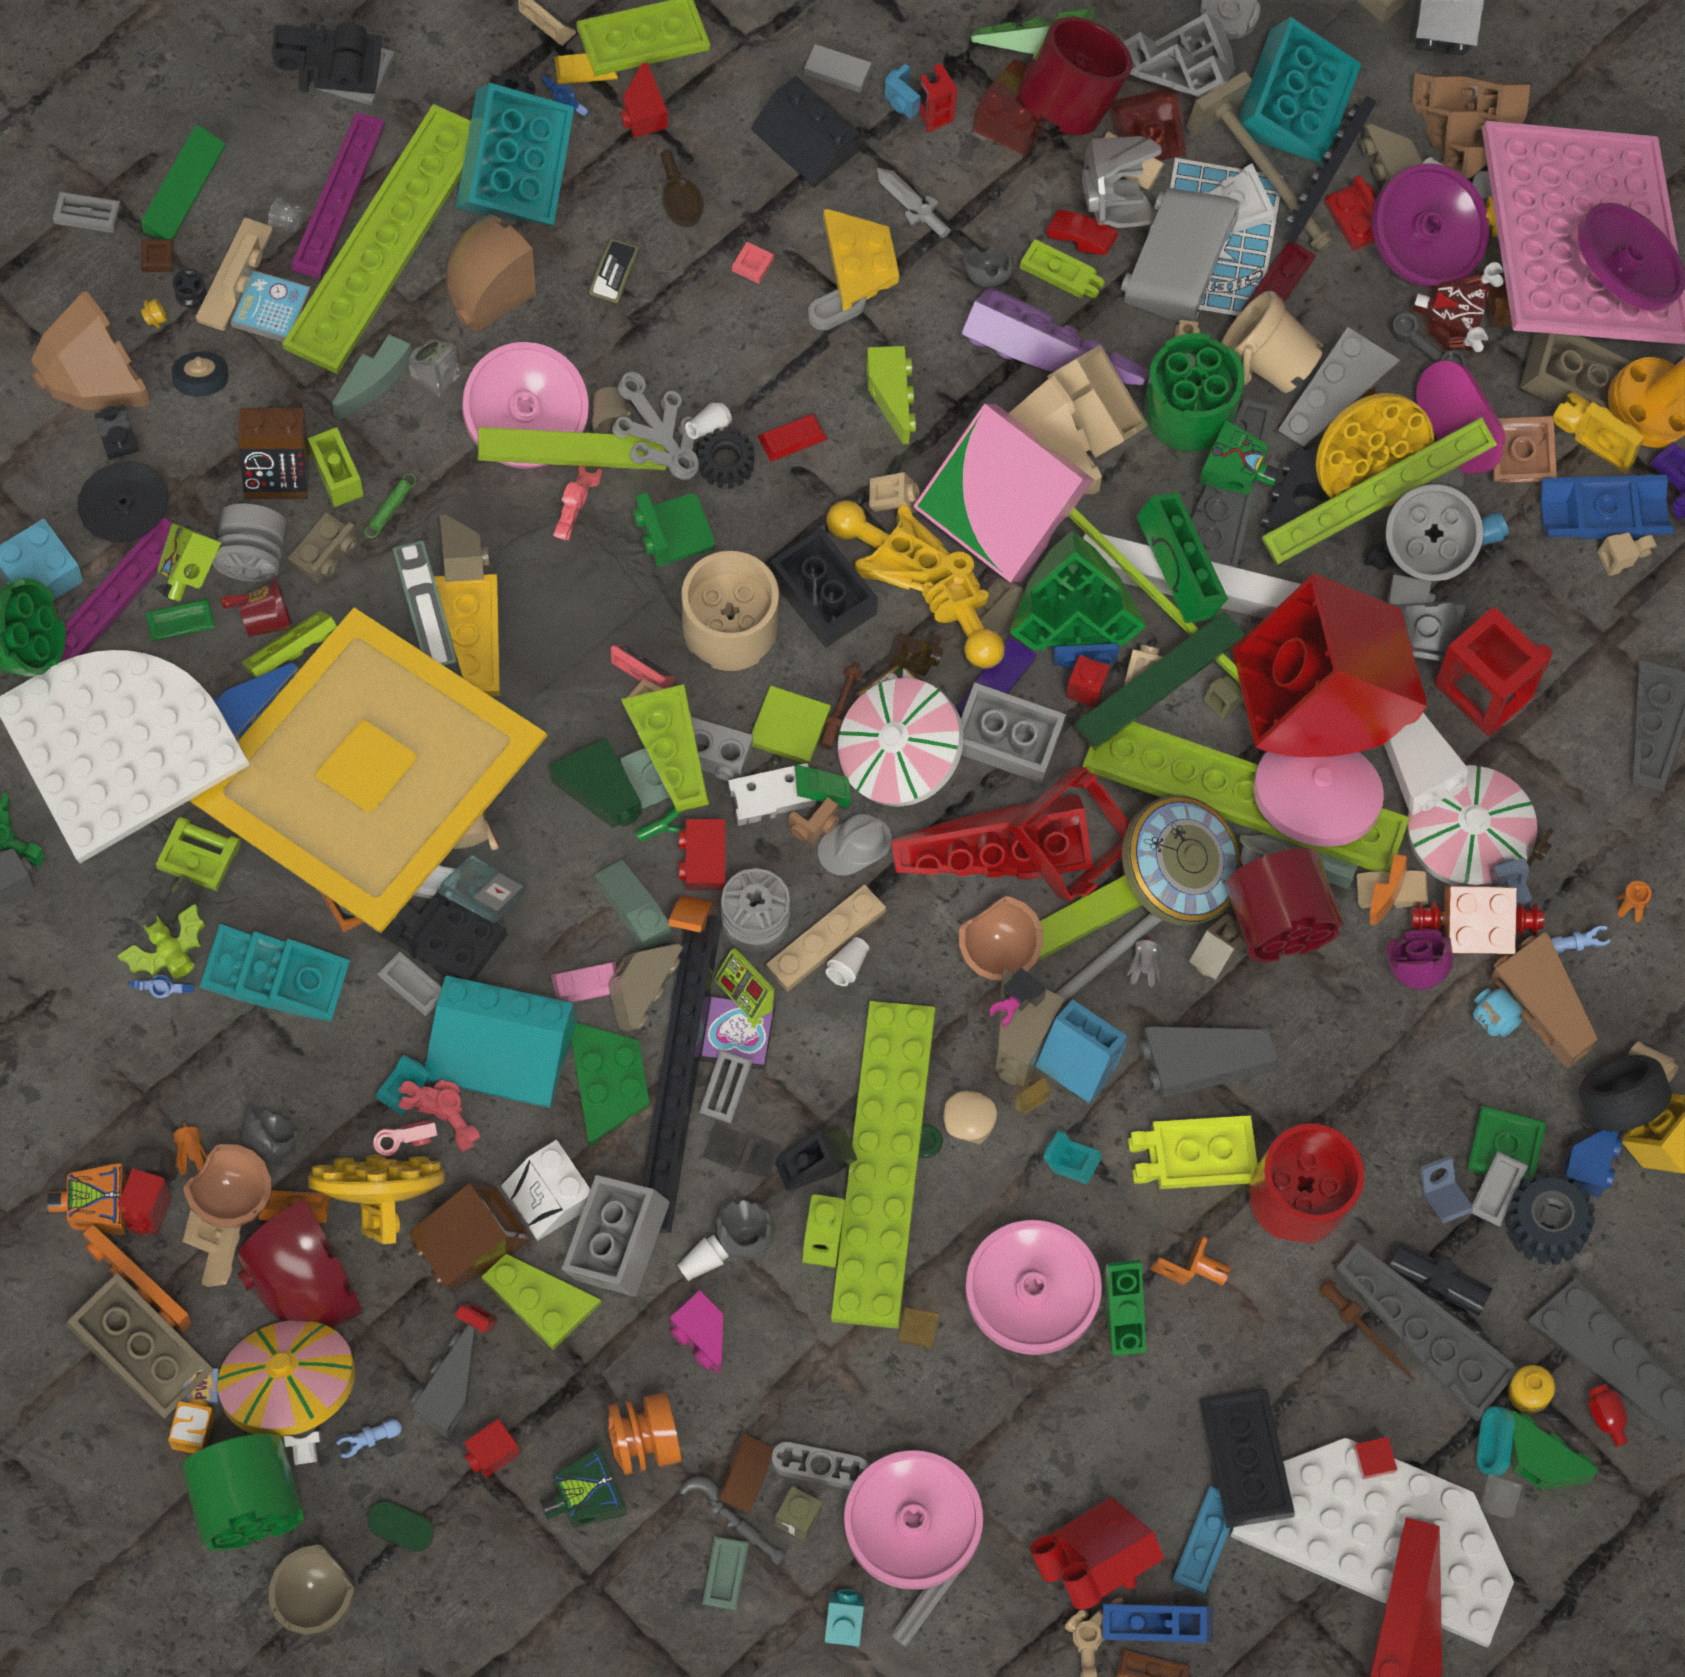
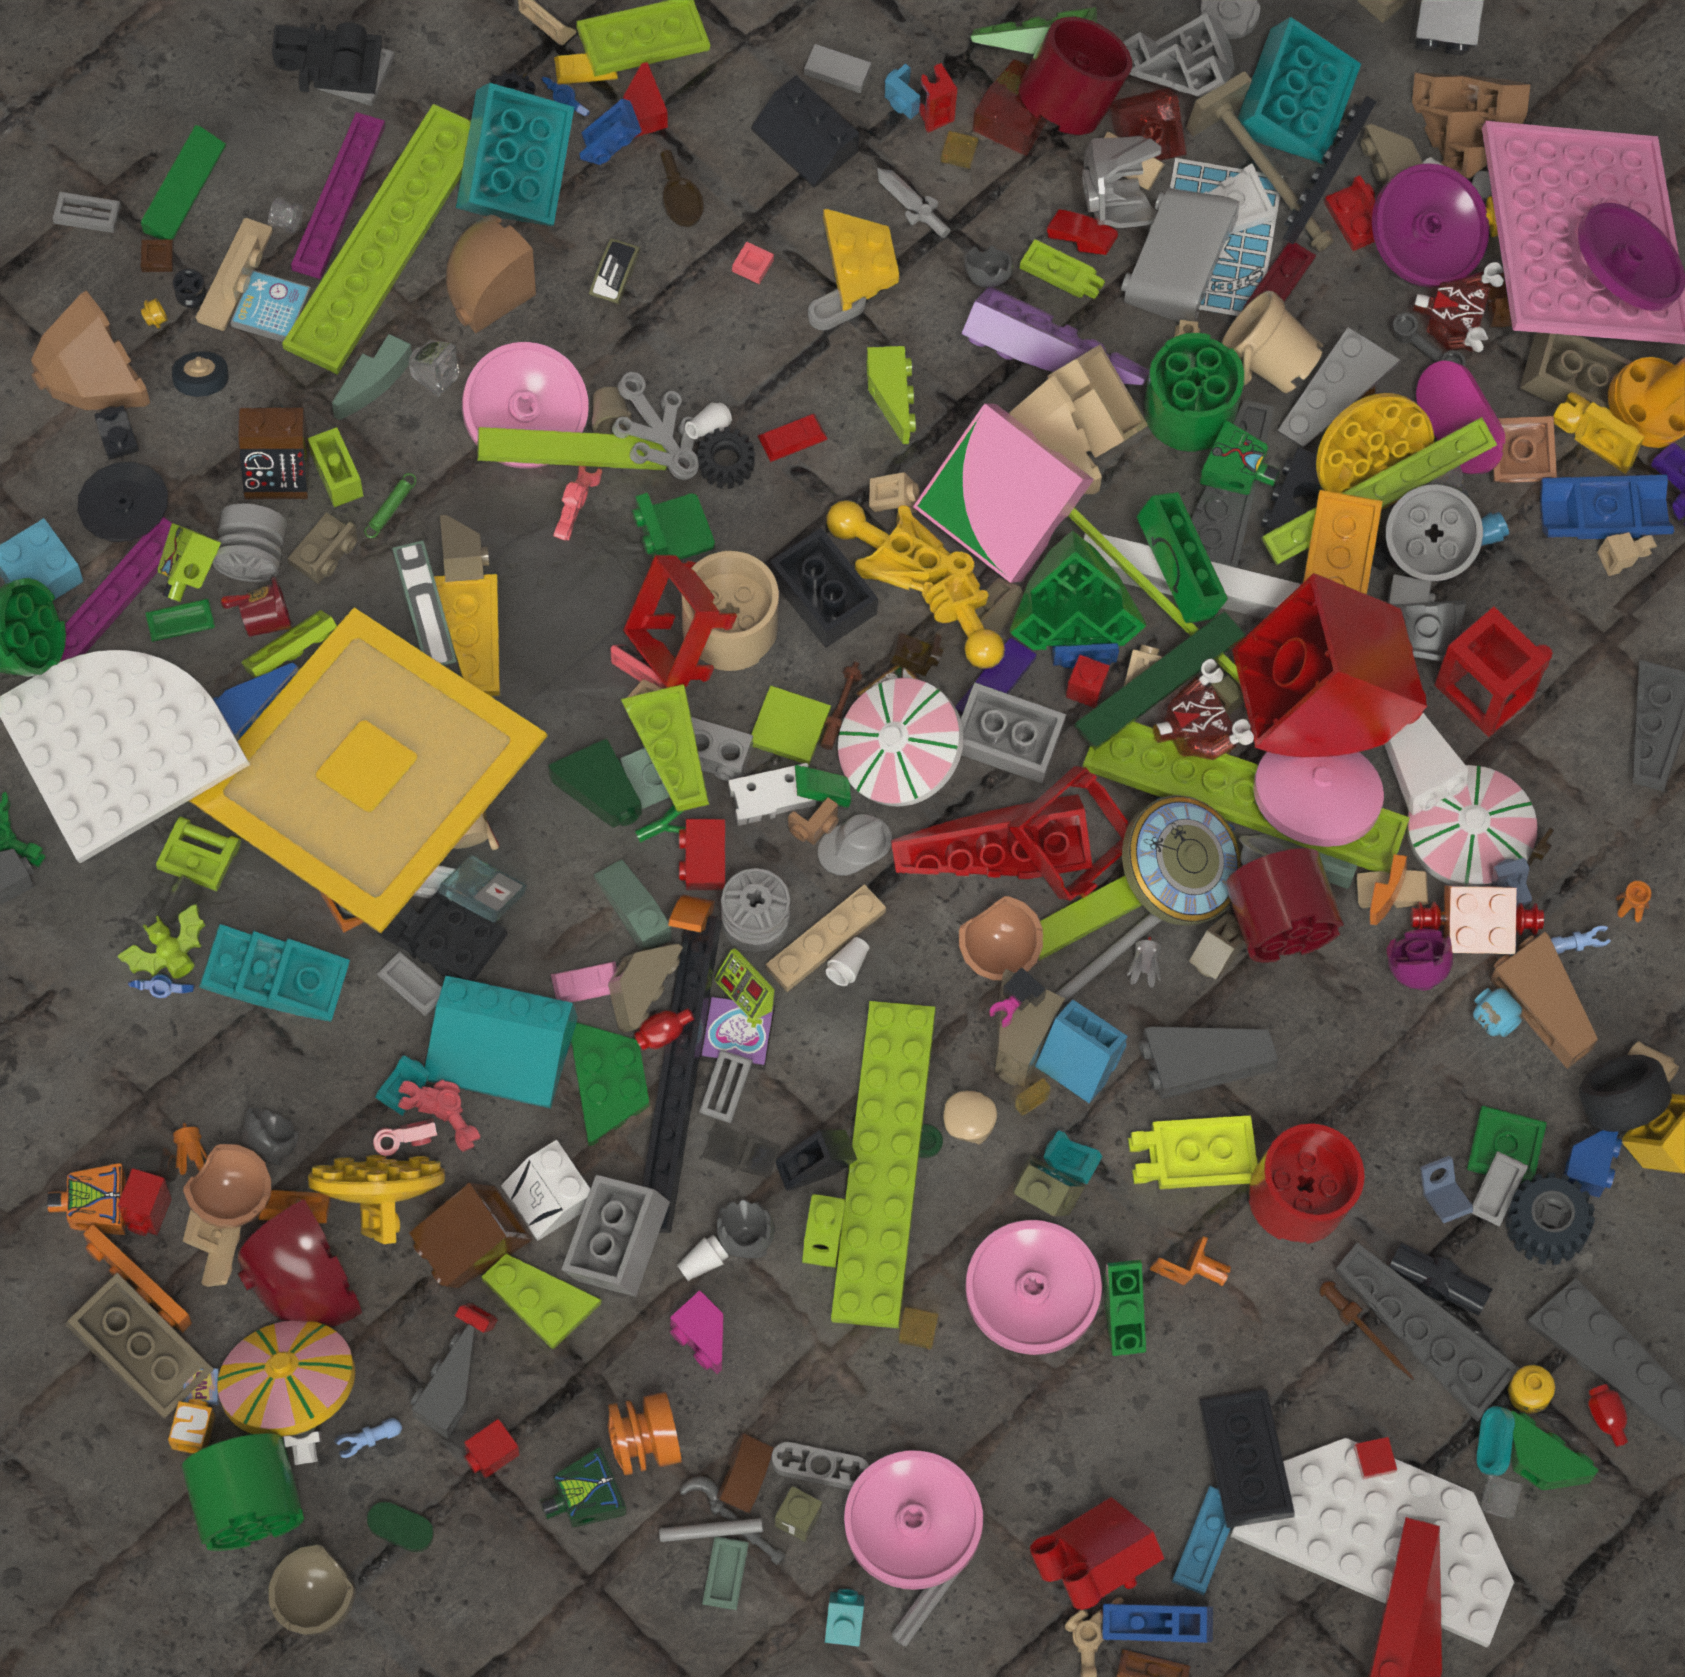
none -> blue bracket [579,99,642,165]
none -> red piece [623,555,738,687]
none -> red plant [634,1008,695,1050]
none -> light grey bar [659,1518,764,1542]
none -> clear yellow tile [941,131,978,169]
none -> olive torso [1013,1155,1086,1217]
none -> clear red torso [1153,659,1254,761]
none -> light orange tile [1303,490,1383,594]

